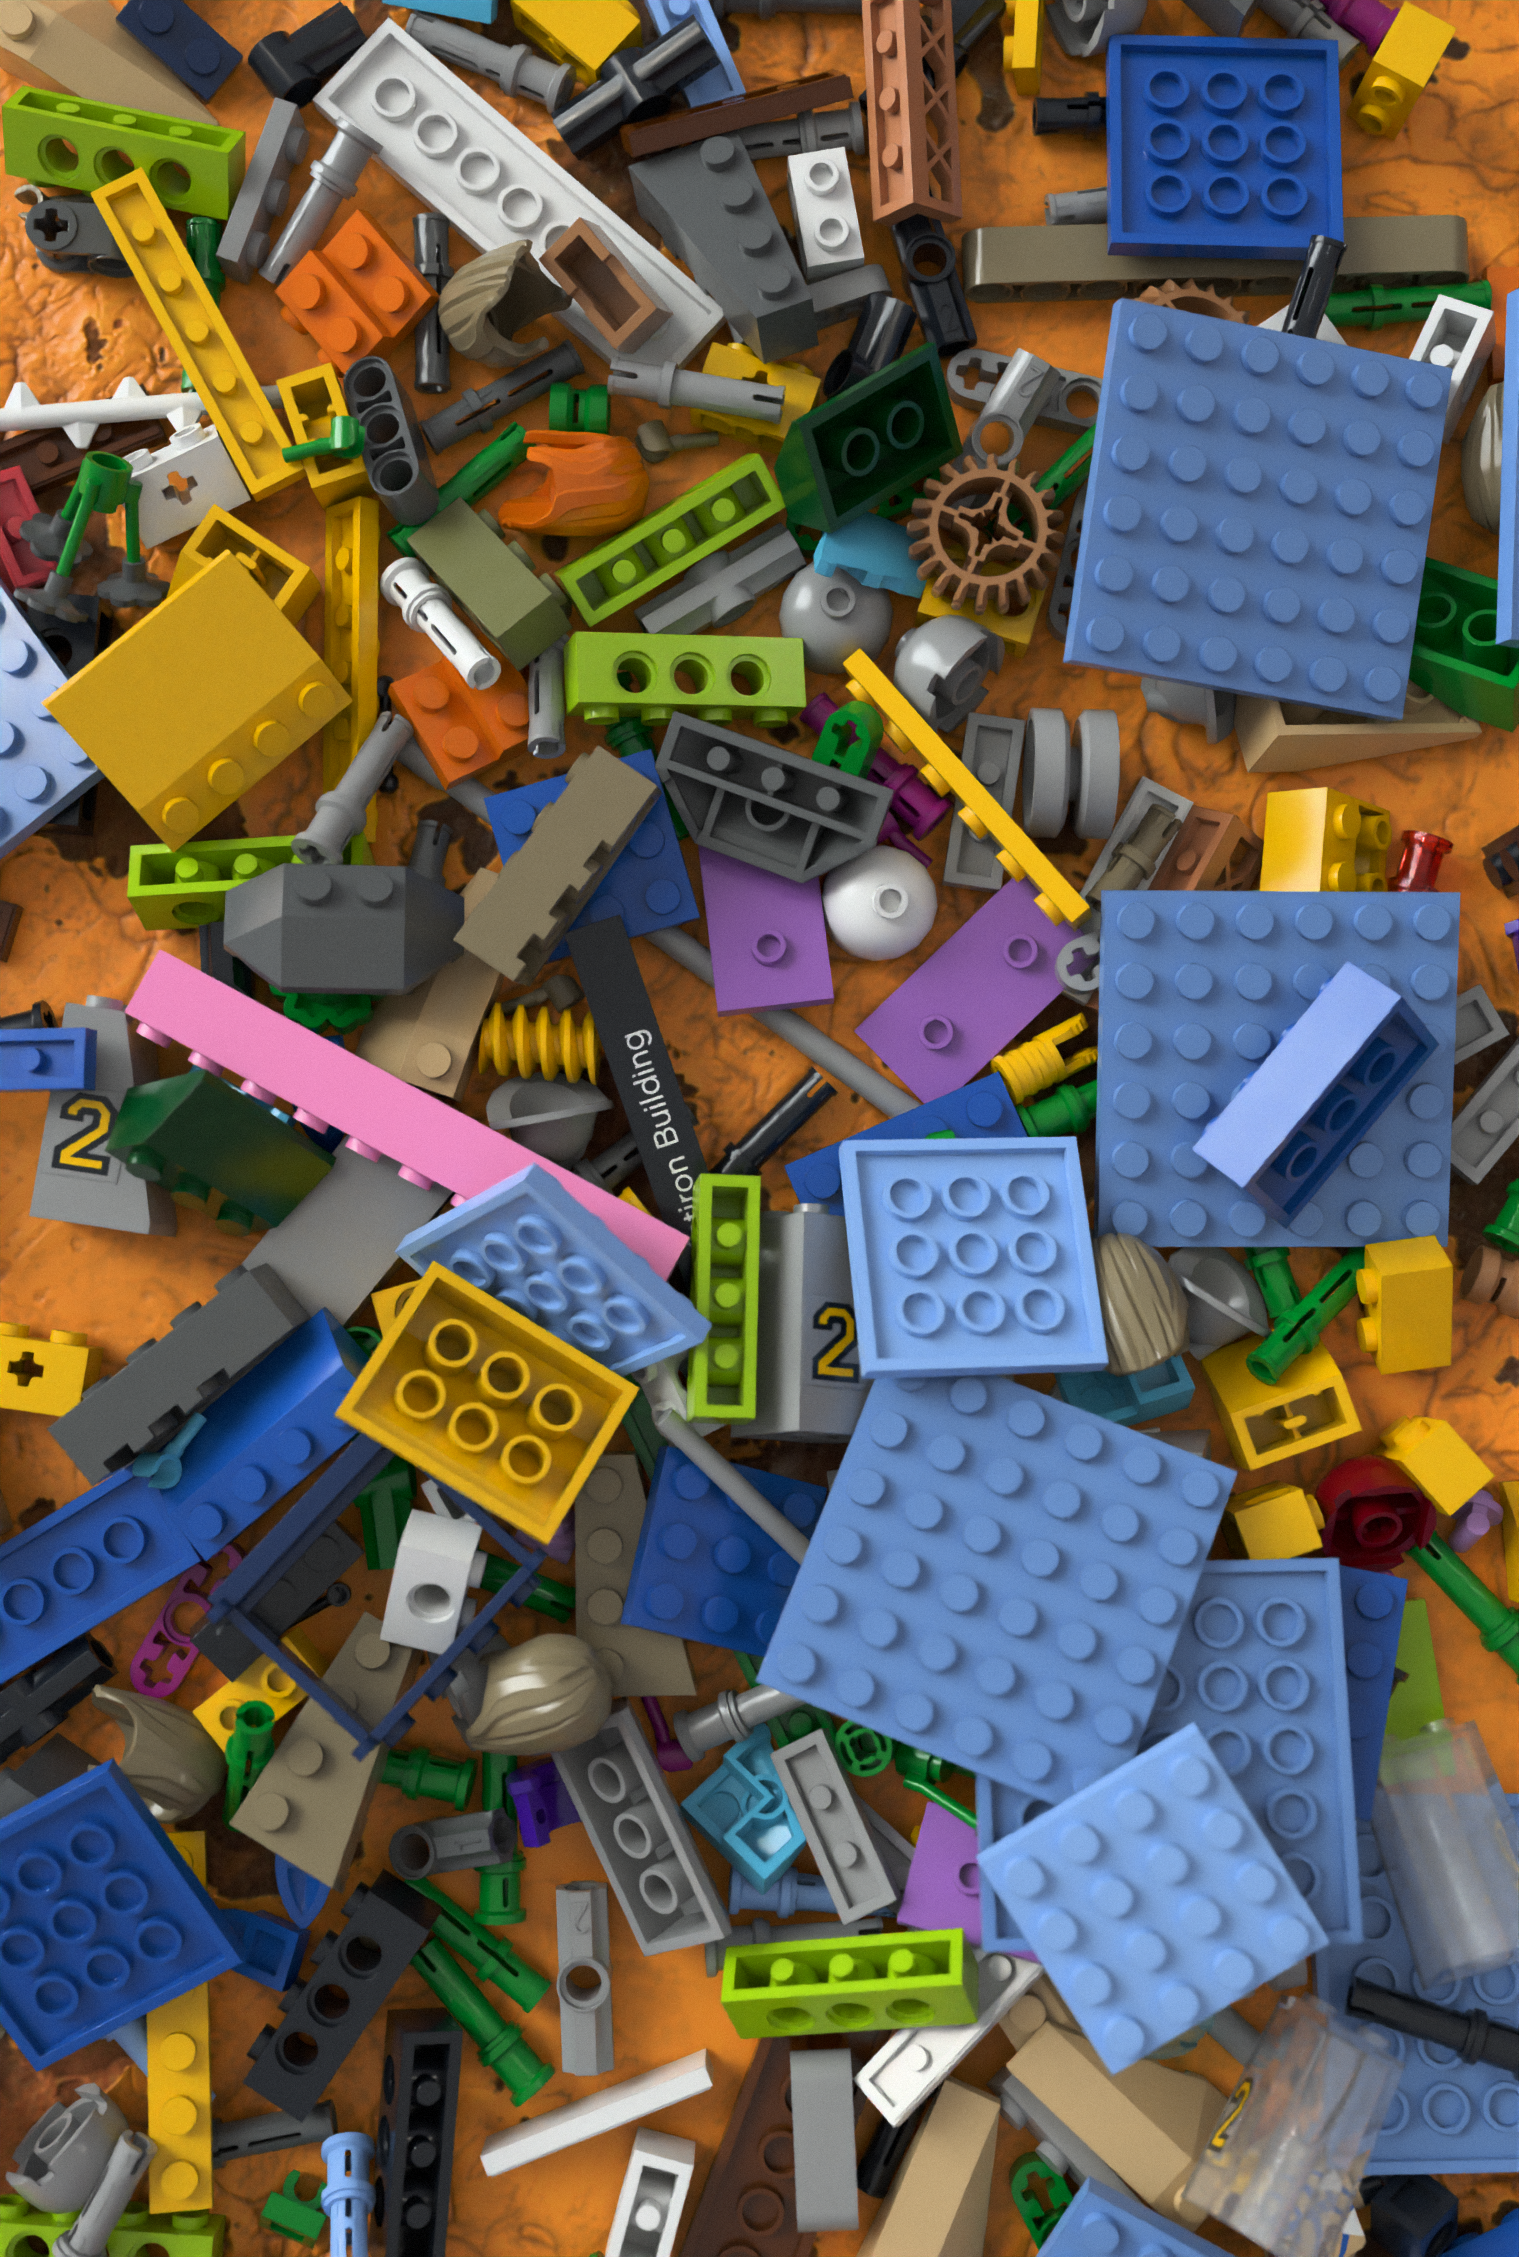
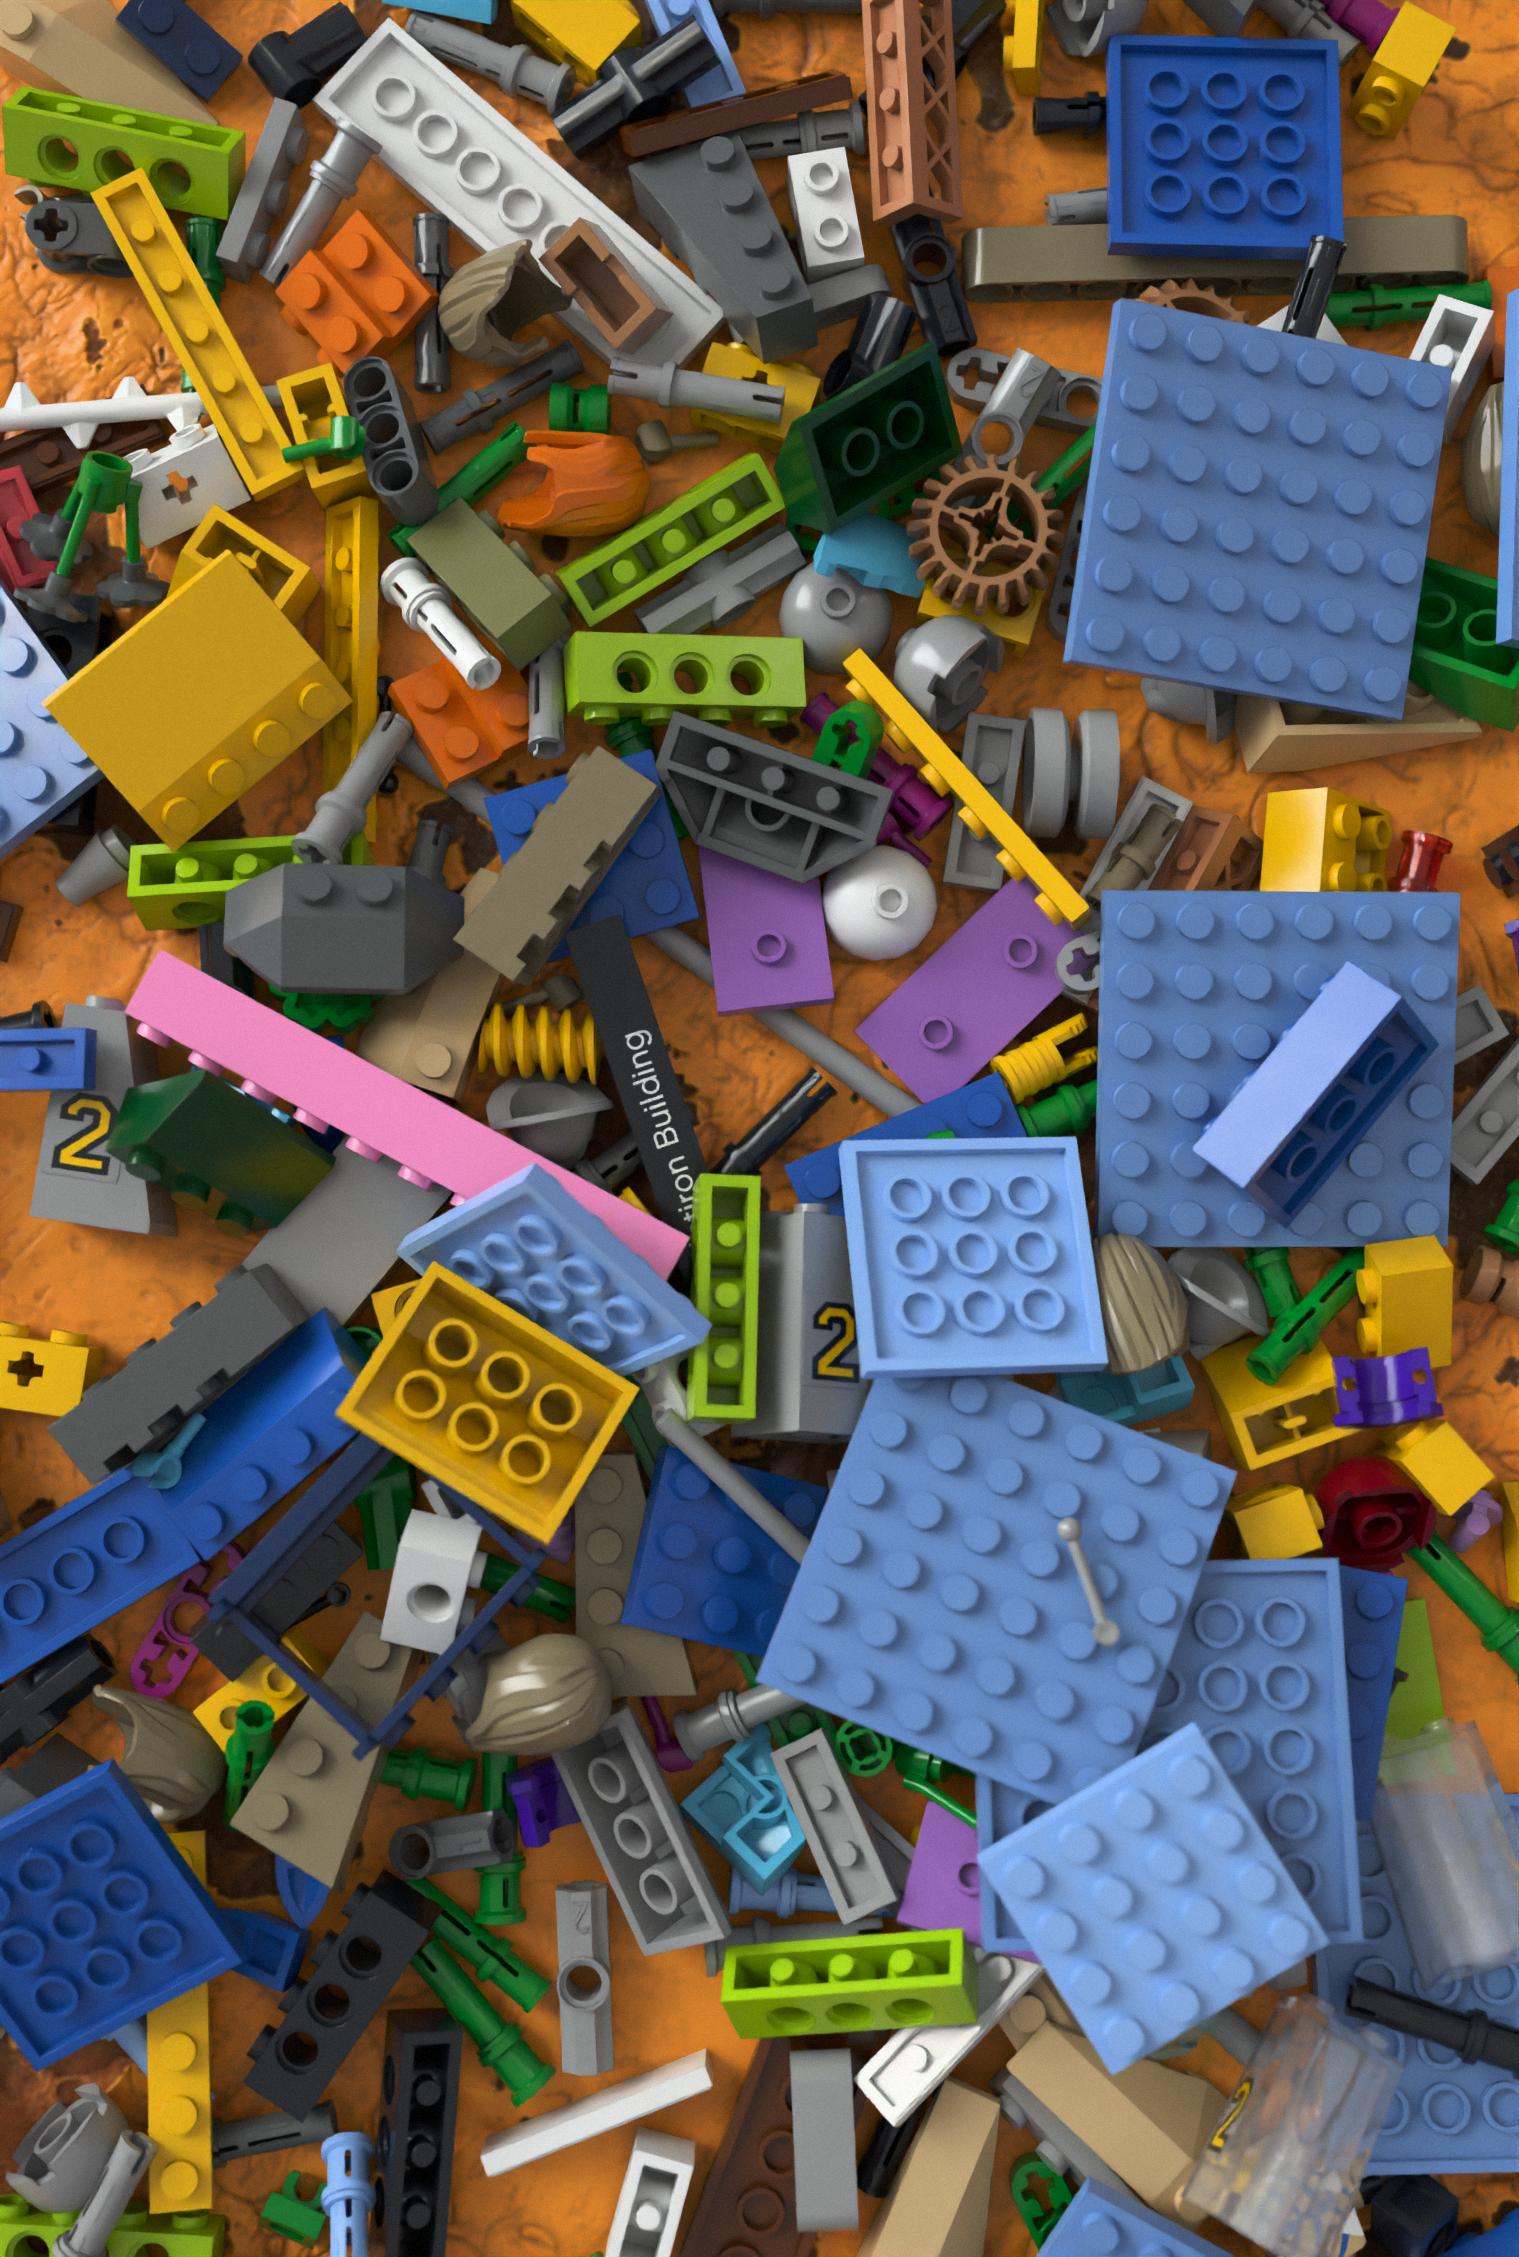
none -> light grey cone [55,825,137,907]
none -> light grey hinge [1057,1517,1120,1646]
none -> dark purple piece [1331,1347,1444,1429]

